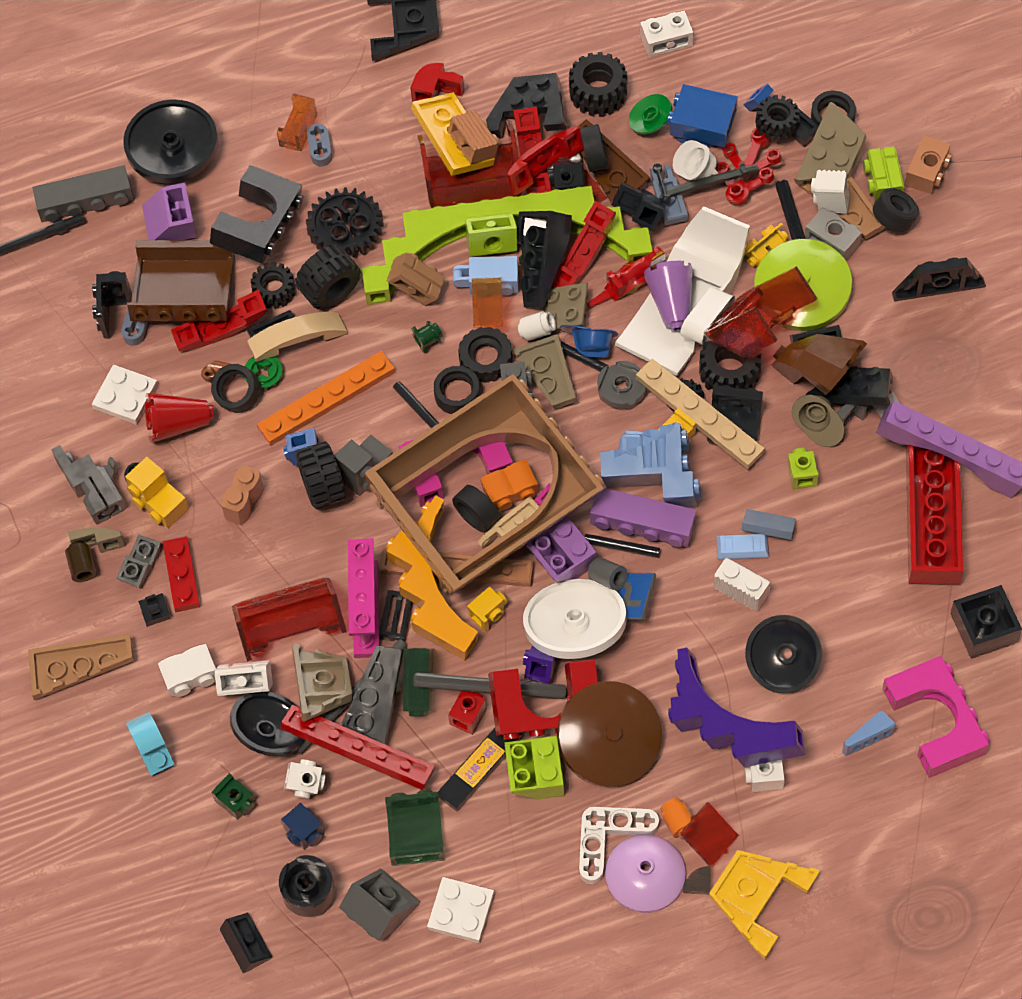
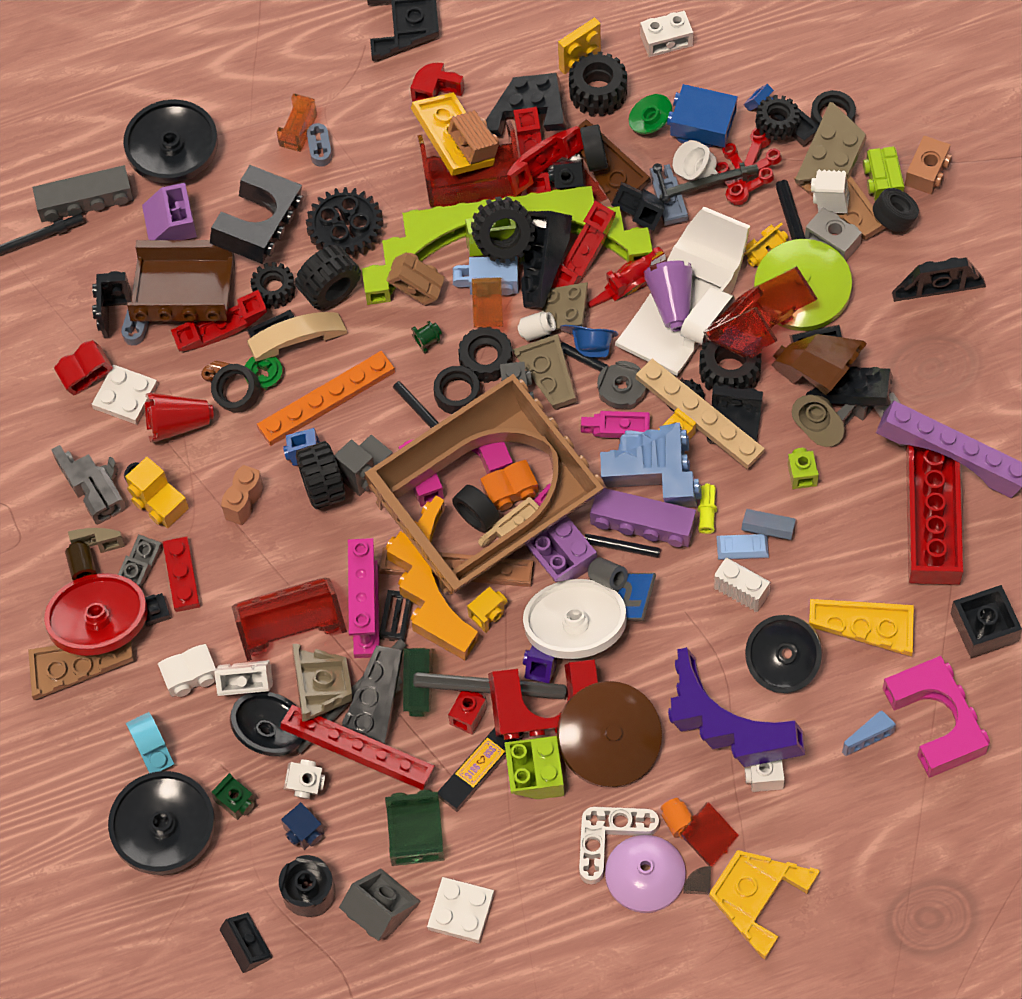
none -> red dish [44,573,147,656]
none -> red brick [54,340,113,396]
none -> black dish [108,771,215,875]
none -> black tyre [471,196,535,263]
none -> yellow plate [558,17,601,75]
none -> dark pink hinge [581,411,650,438]
none -> neon yellow axle [697,483,717,534]
none -> yellow wing [809,599,914,657]

